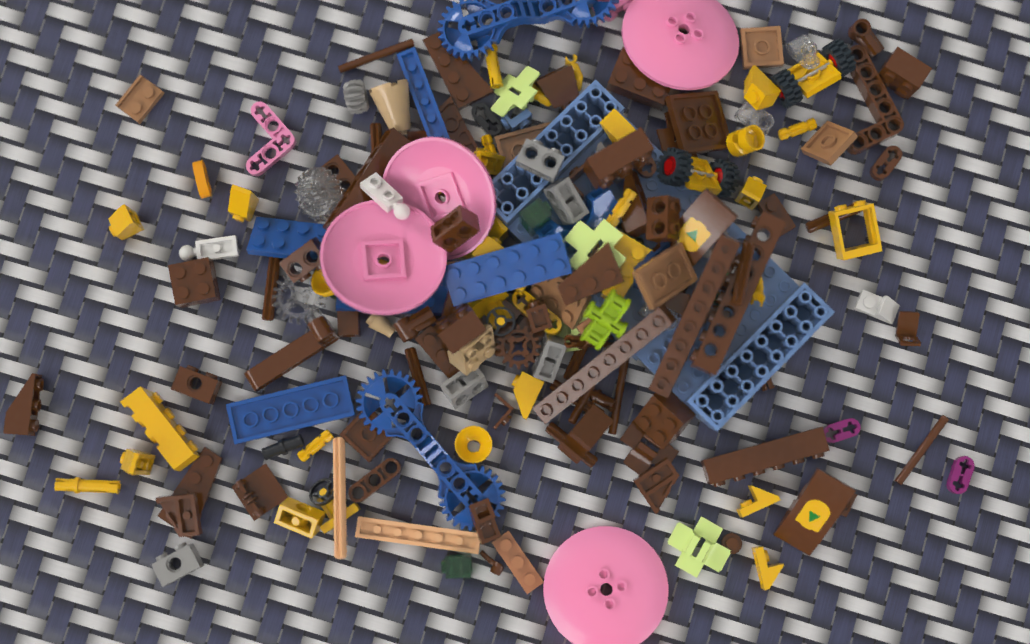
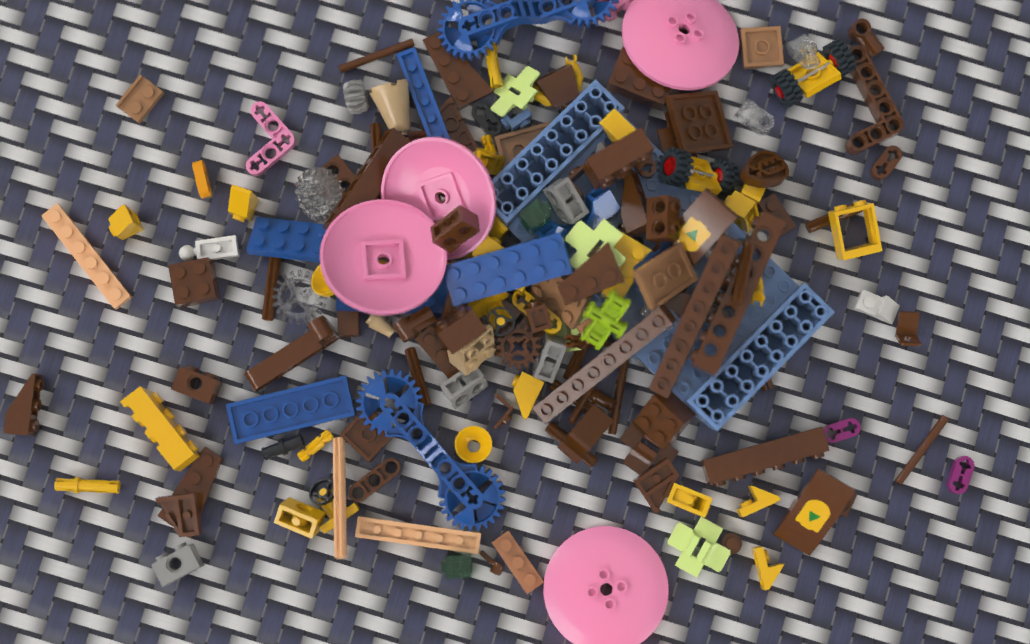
yellow slope [120,448,156,475] -> none
reddish brown hinge [232,463,288,521] -> none
reddish brown brick [279,237,321,283] -> none
white plate [360,172,410,220] -> none
reddish brown slope [468,498,501,545] -> none
light grey brick [515,138,565,183] -> none
yellow axle [606,188,637,227] -> none
yellow wheel [726,125,765,157] -> none
yellow slope [744,65,781,111] -> none
yellow axle [778,118,817,141] -> none
medium nougat plate [801,121,858,166] -> none
reddish brown brick [878,47,932,100] -> none
none -> light nougat plate [41,203,132,310]
none -> yellow slope [667,483,713,518]
none -> yellow brick [724,190,759,233]
none -> reddish brown piece [740,150,789,188]

